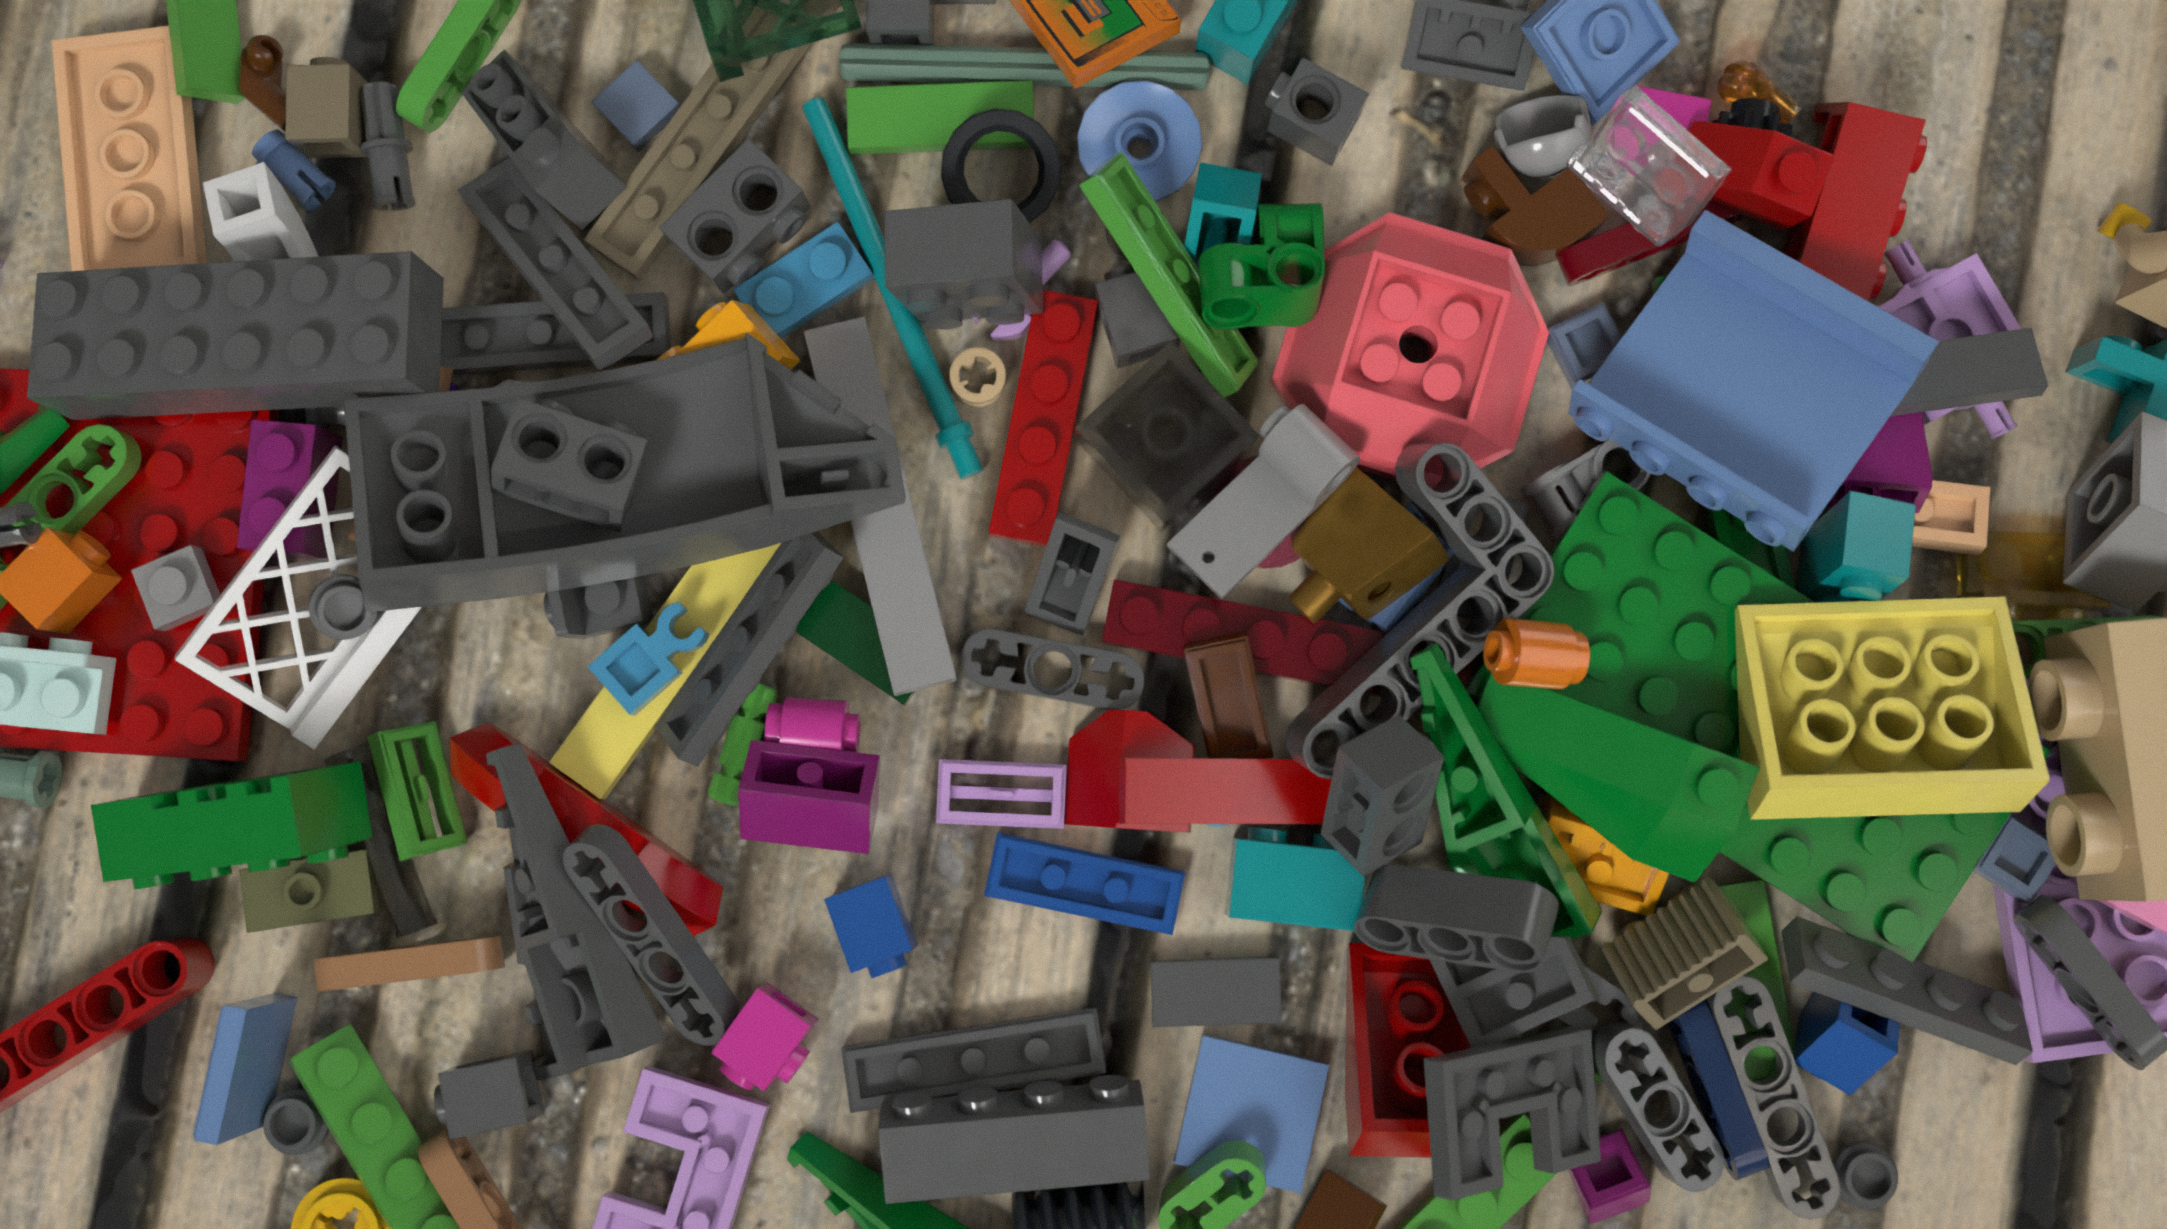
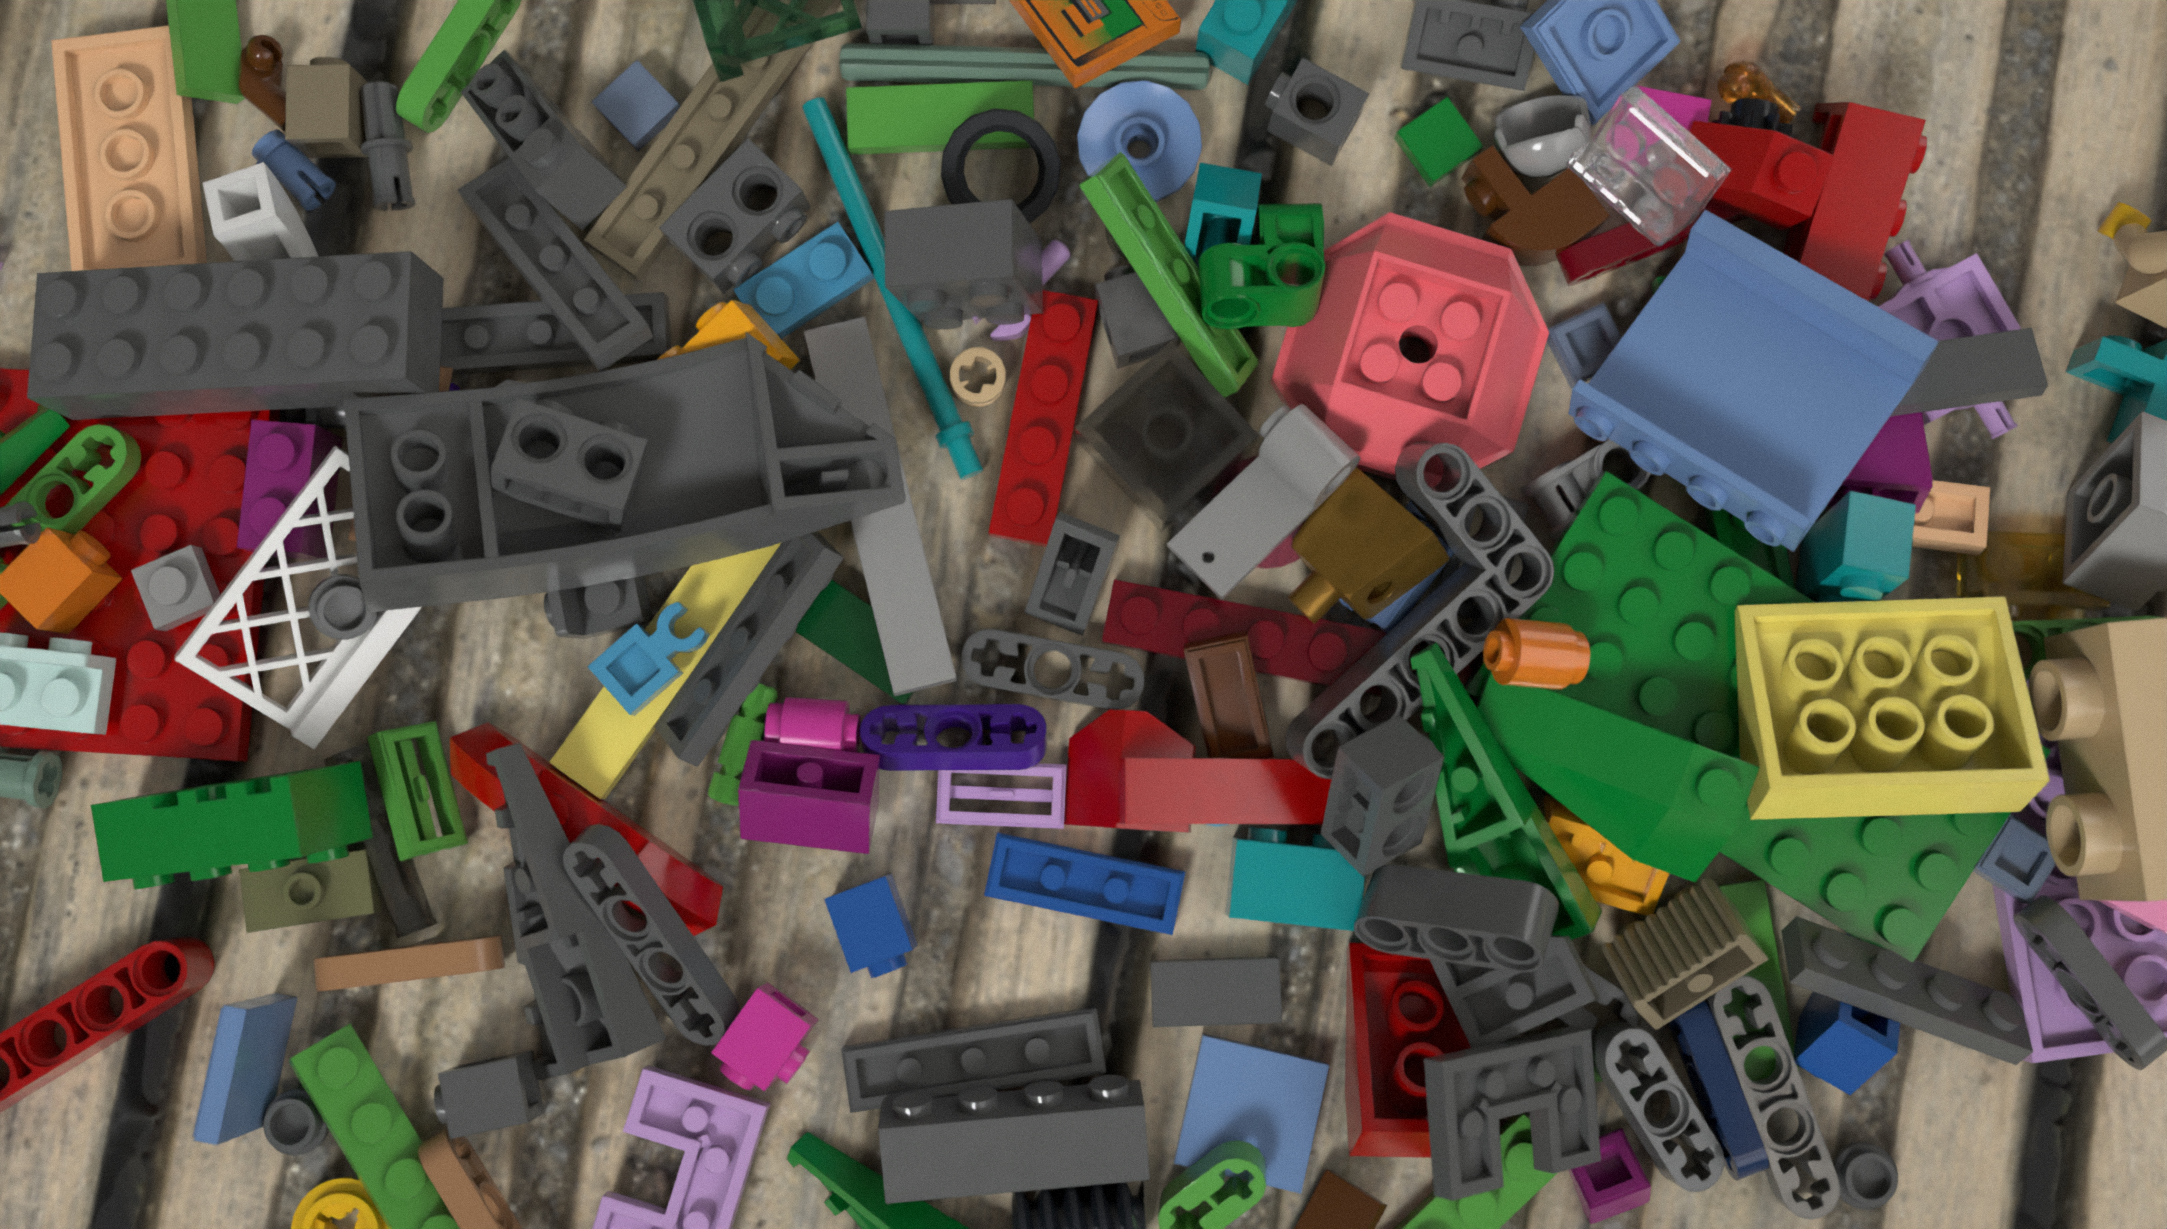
none -> dark purple beam [860,704,1047,771]
none -> green tile [1394,97,1484,187]

